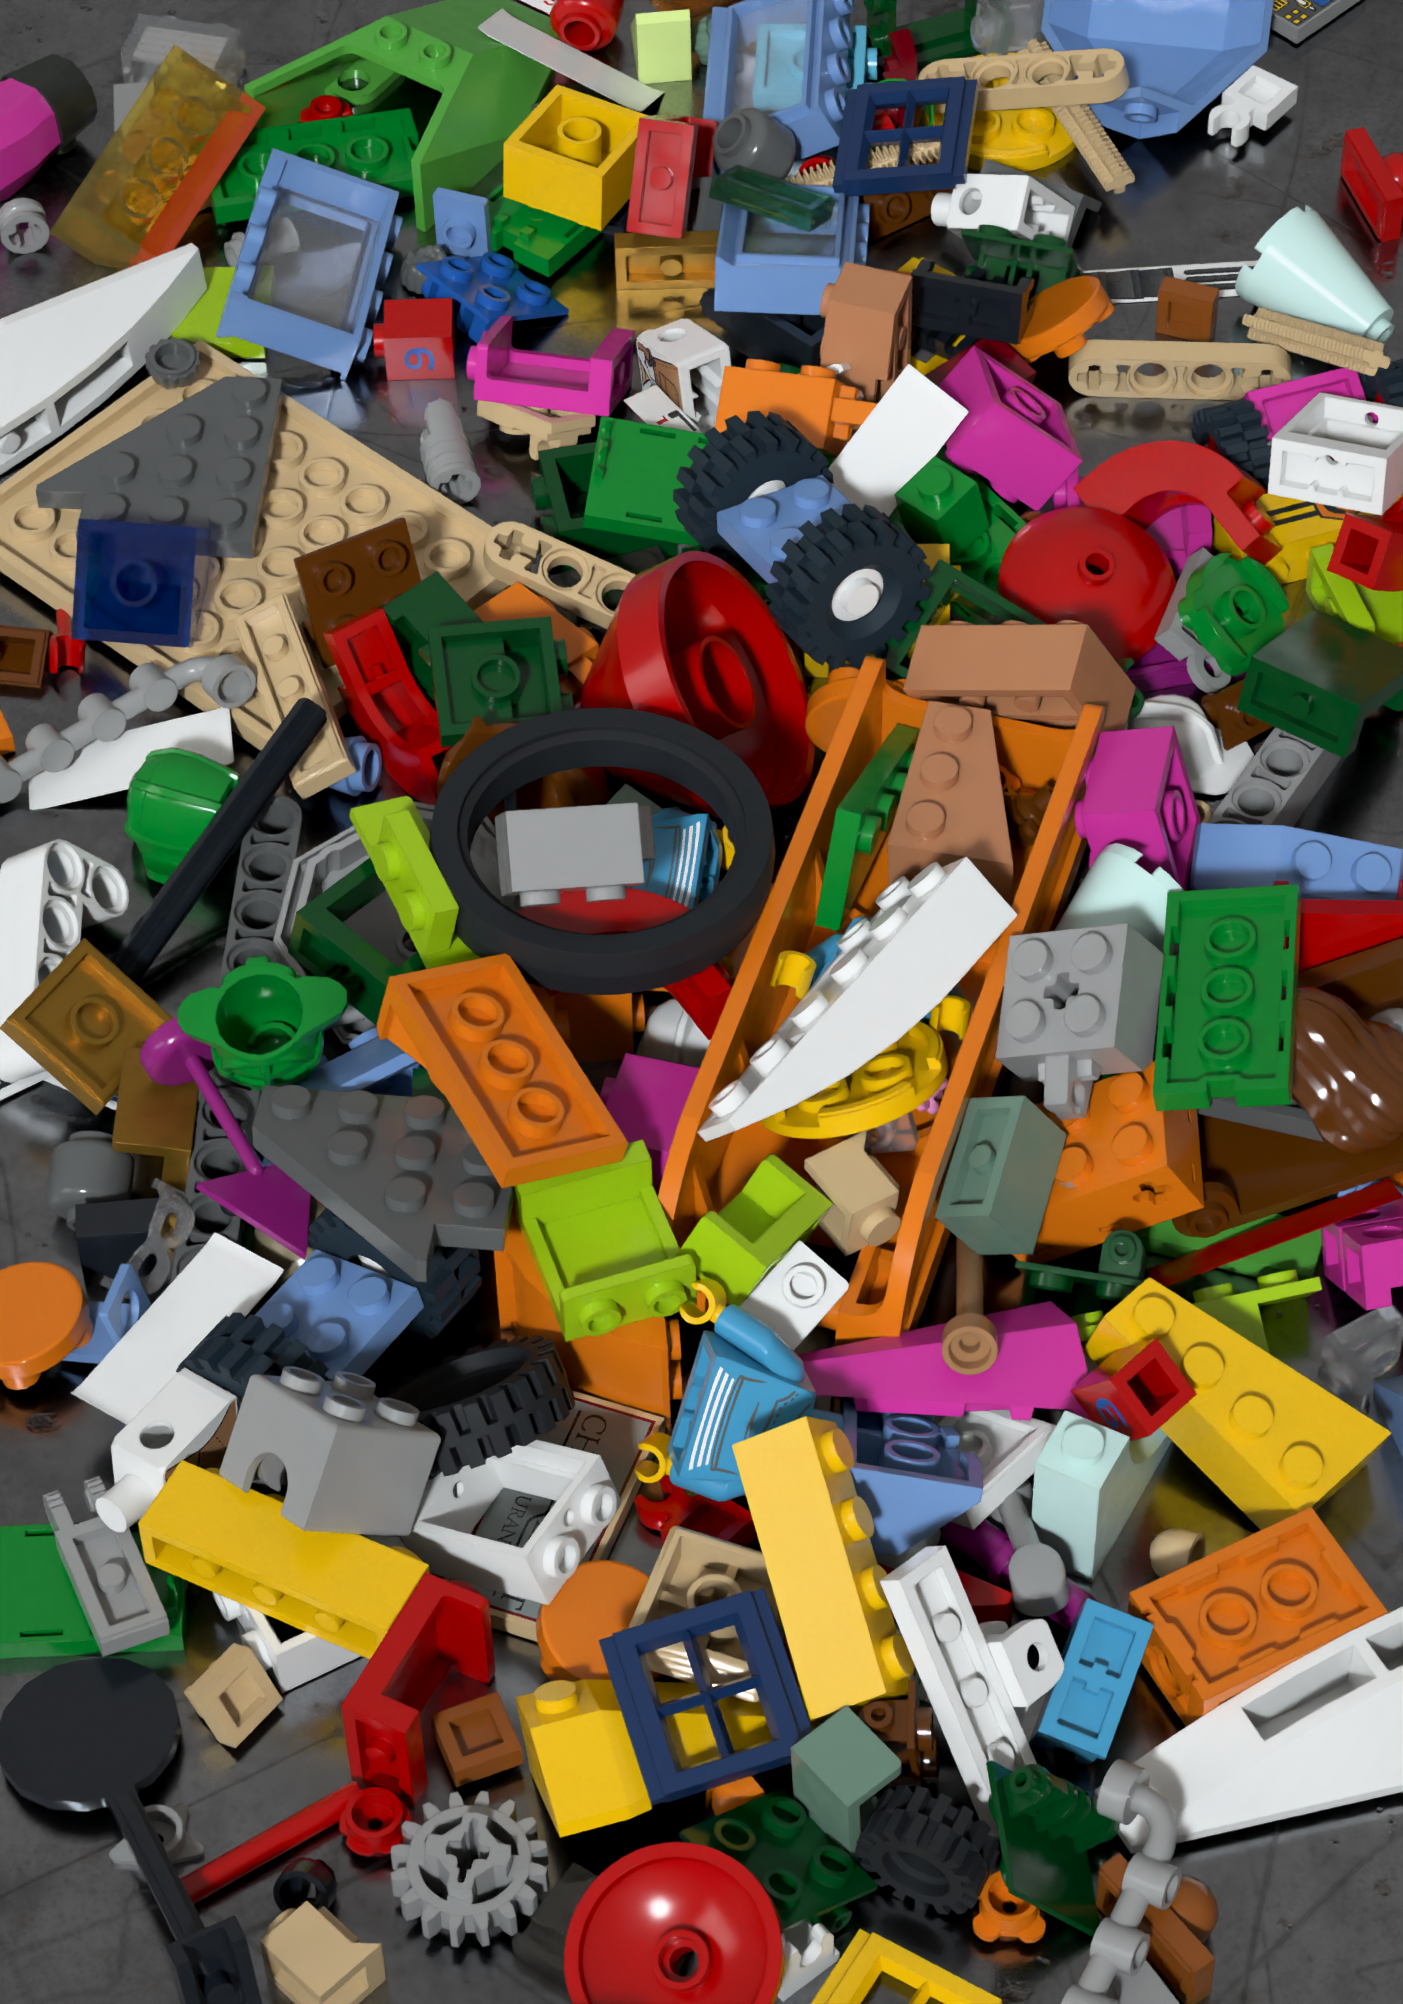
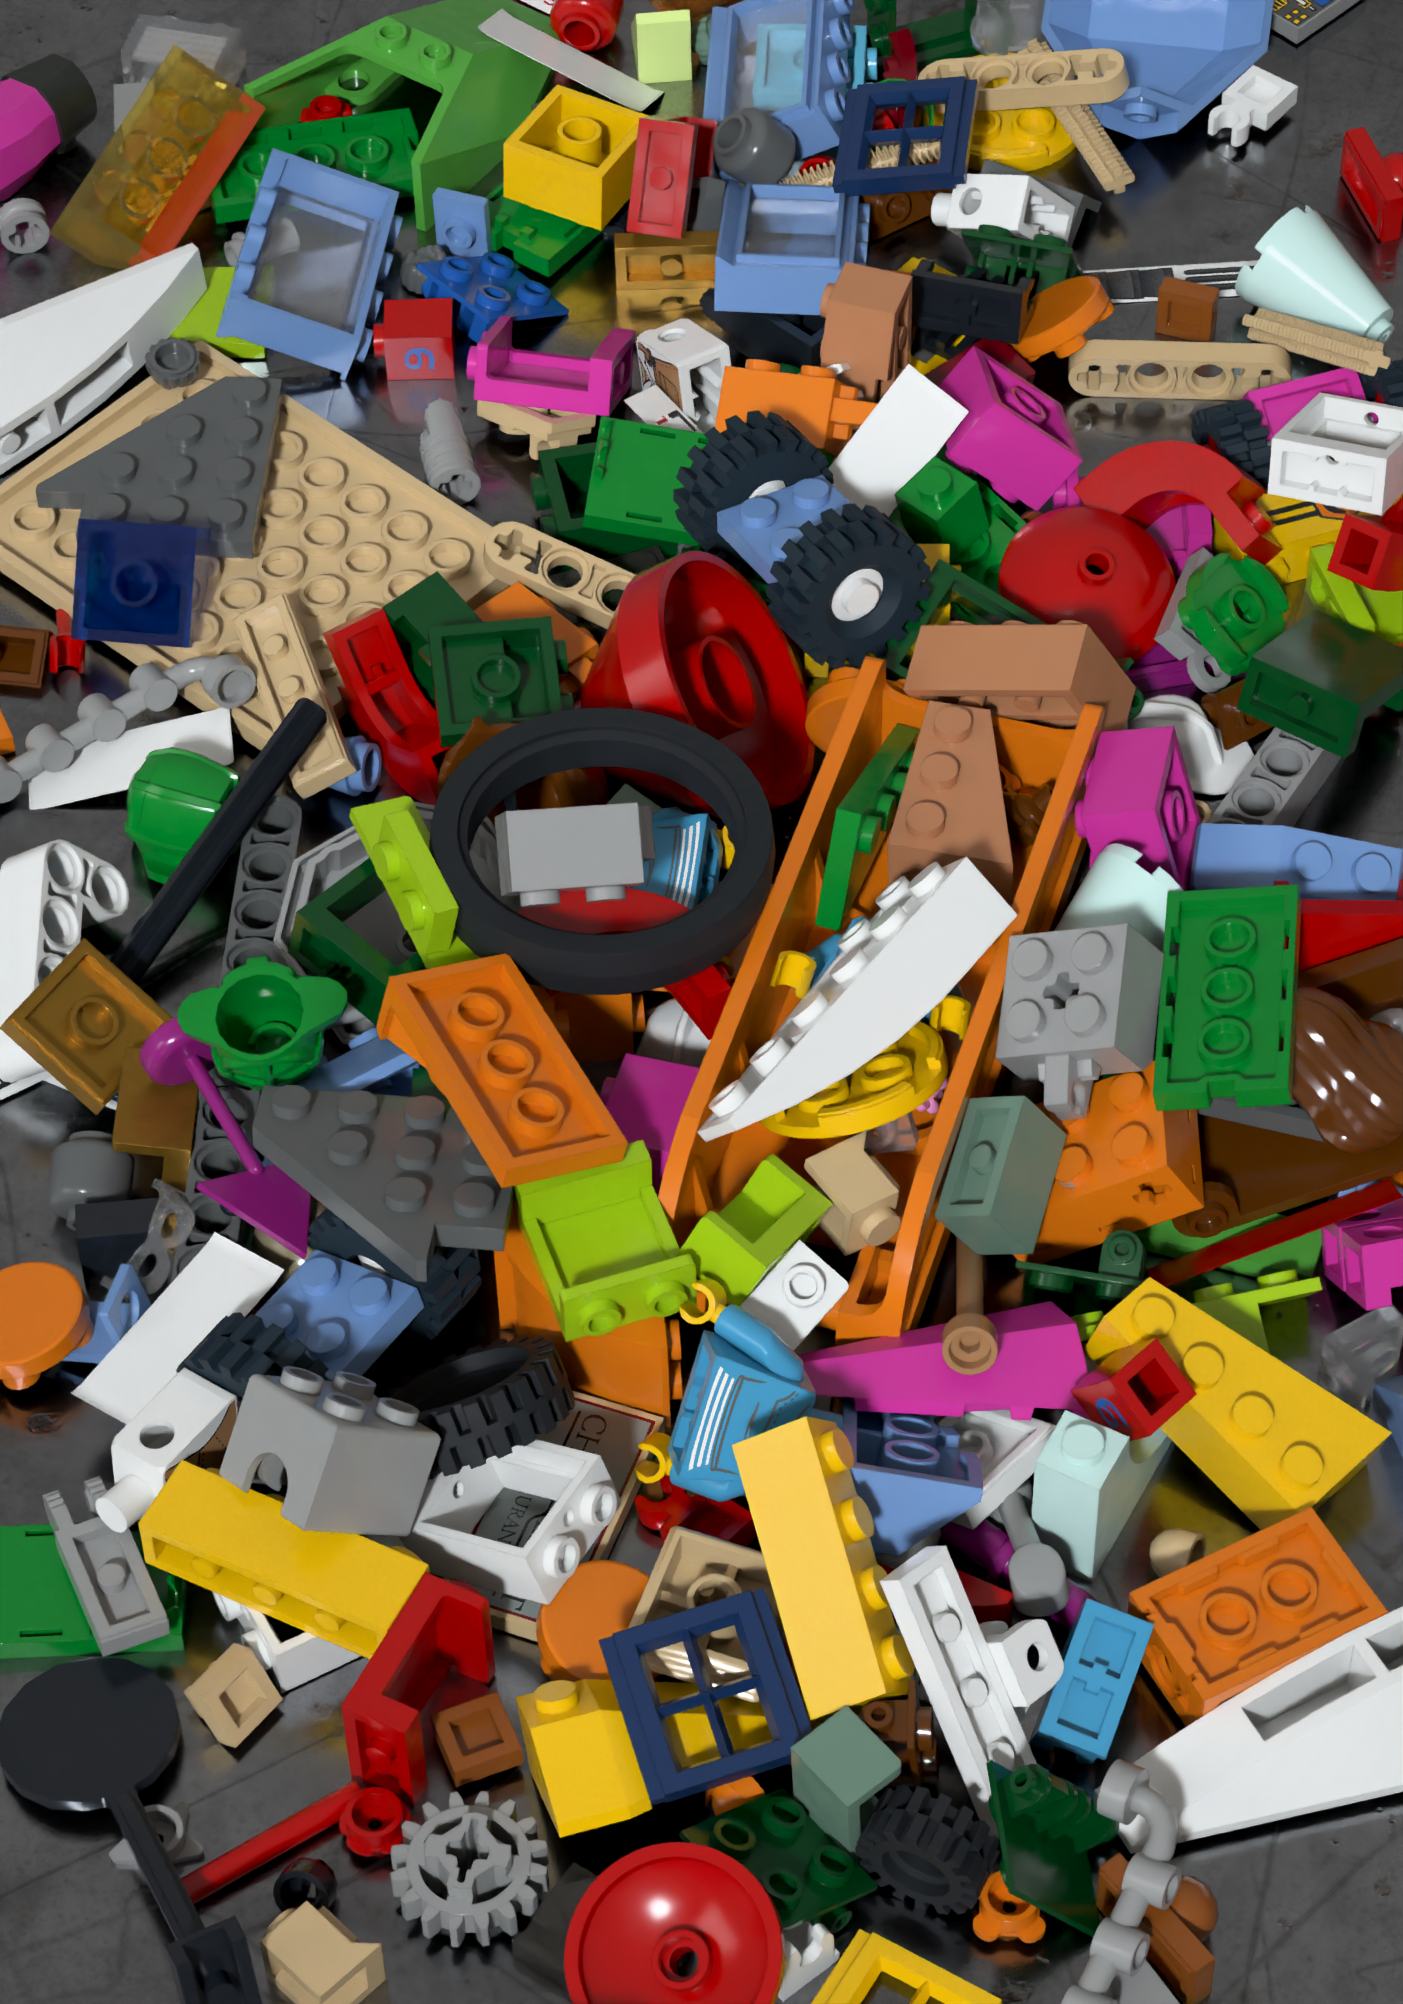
reddish brown hinge [293,517,421,669] -> none
clear green tile [709,164,835,232] -> none

